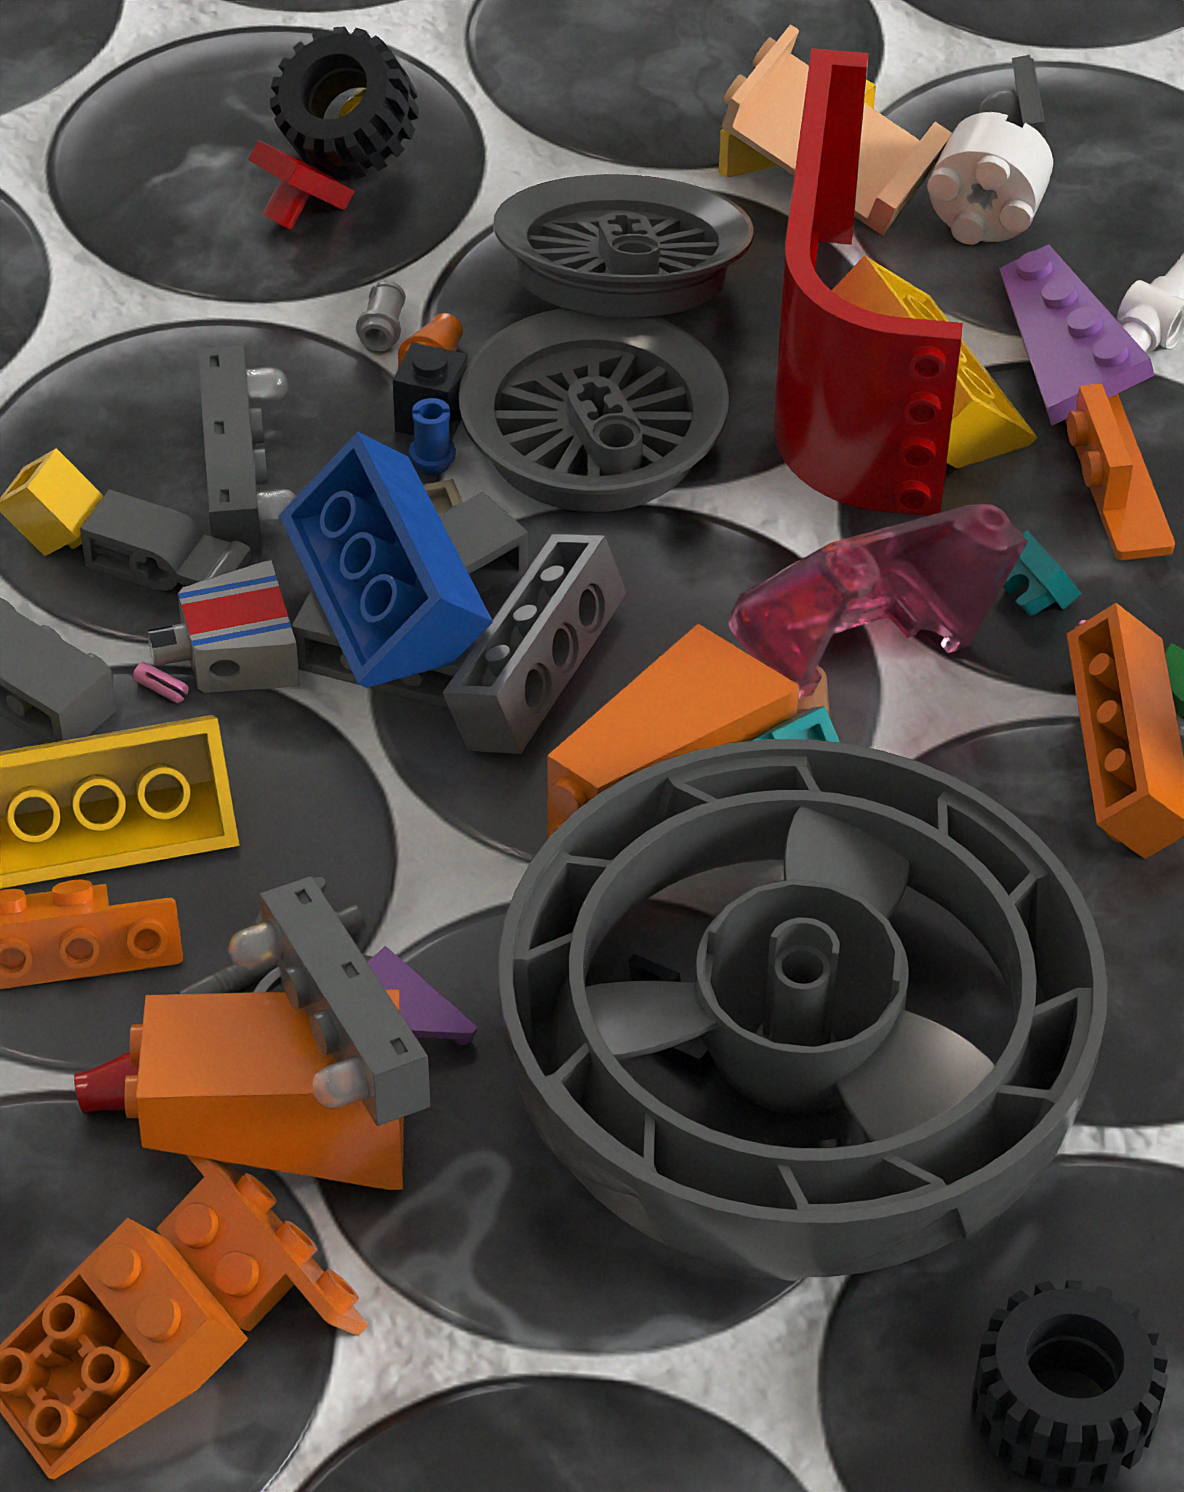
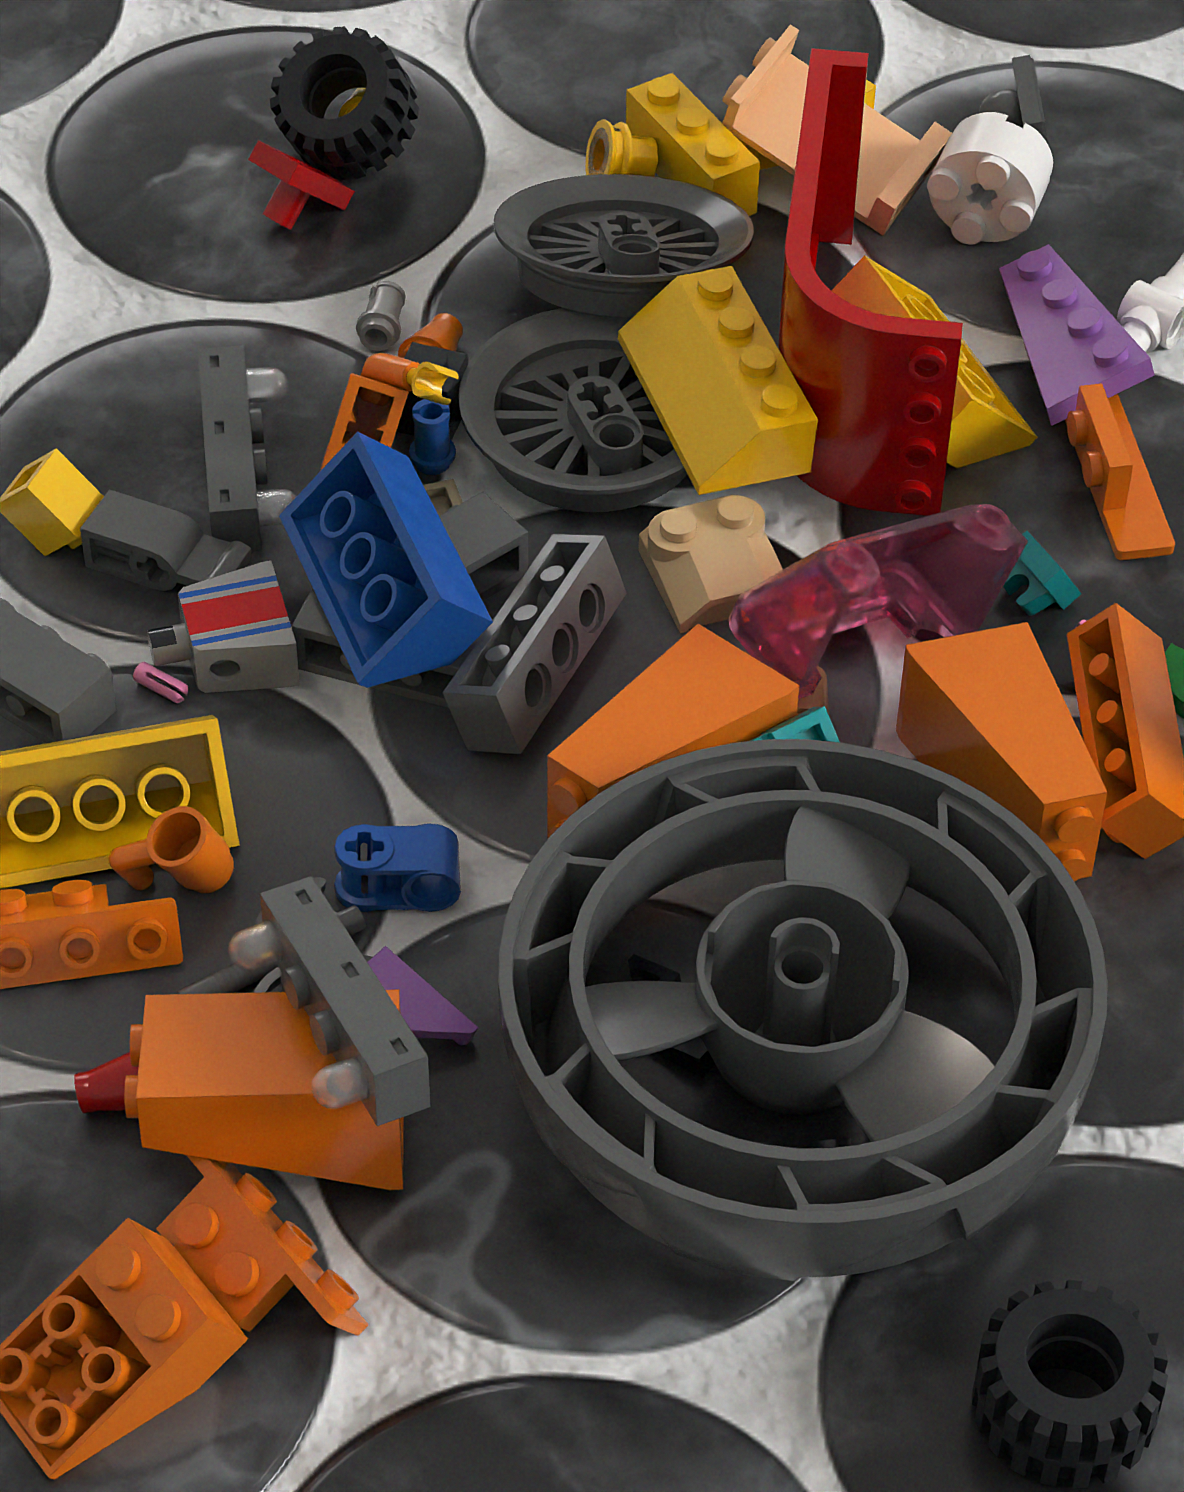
none -> orange piece [109,806,234,893]
none -> orange torso [320,353,459,471]
none -> blue piece [334,823,461,912]
none -> yellow piece [585,119,658,177]
none -> yellow slope [618,266,818,495]
none -> yellow brick [626,73,760,216]
none -> tan slope [639,495,788,633]
none -> orange slope [896,622,1107,882]

